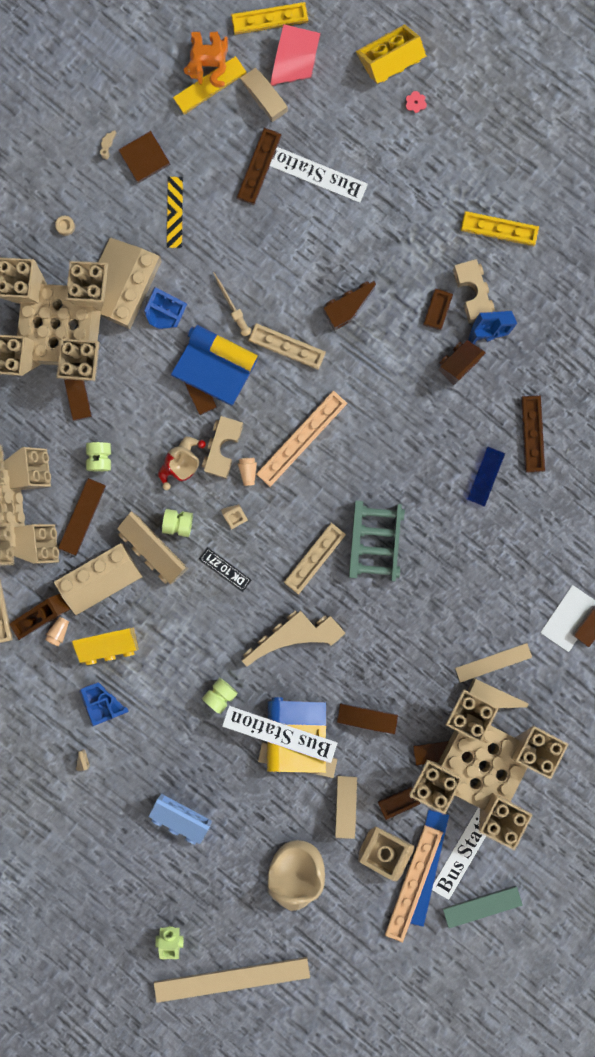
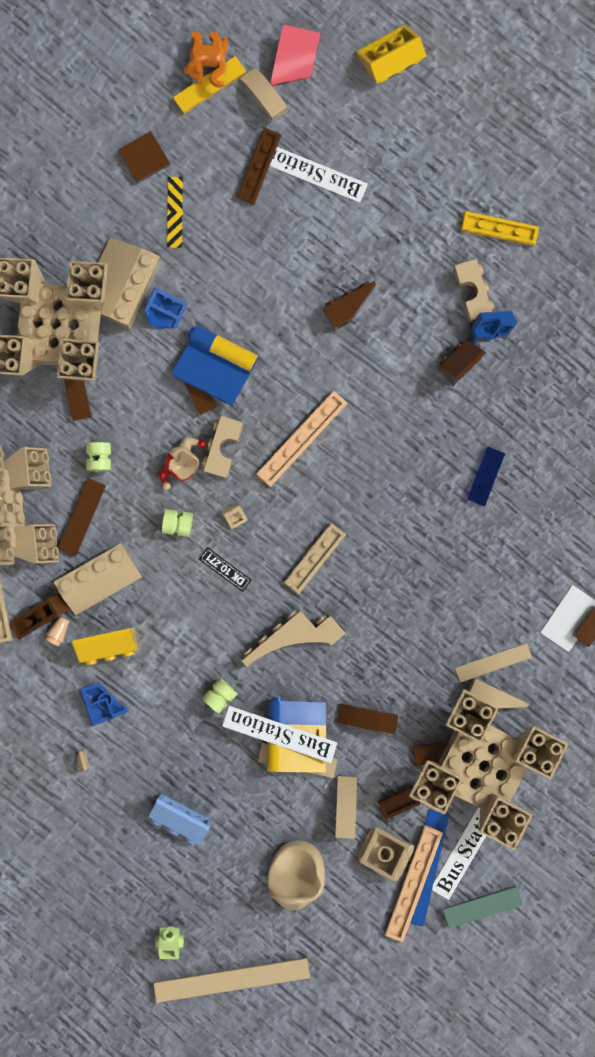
tan tile [55,216,75,236] -> none
tan piece [100,131,116,160] -> none
tan slope [117,511,188,584] -> none
tan sword [213,272,251,336] -> none
yellow tile [231,2,308,35] -> none
light nougat cone [238,458,257,486] -> none
tan tile [248,323,326,370] -> none
sand green fence [349,501,405,582] -> none
coral plant [406,91,427,113] -> none
reddish brown tile [423,288,453,331] -> none
reddish brown tile [521,395,545,473] -> none

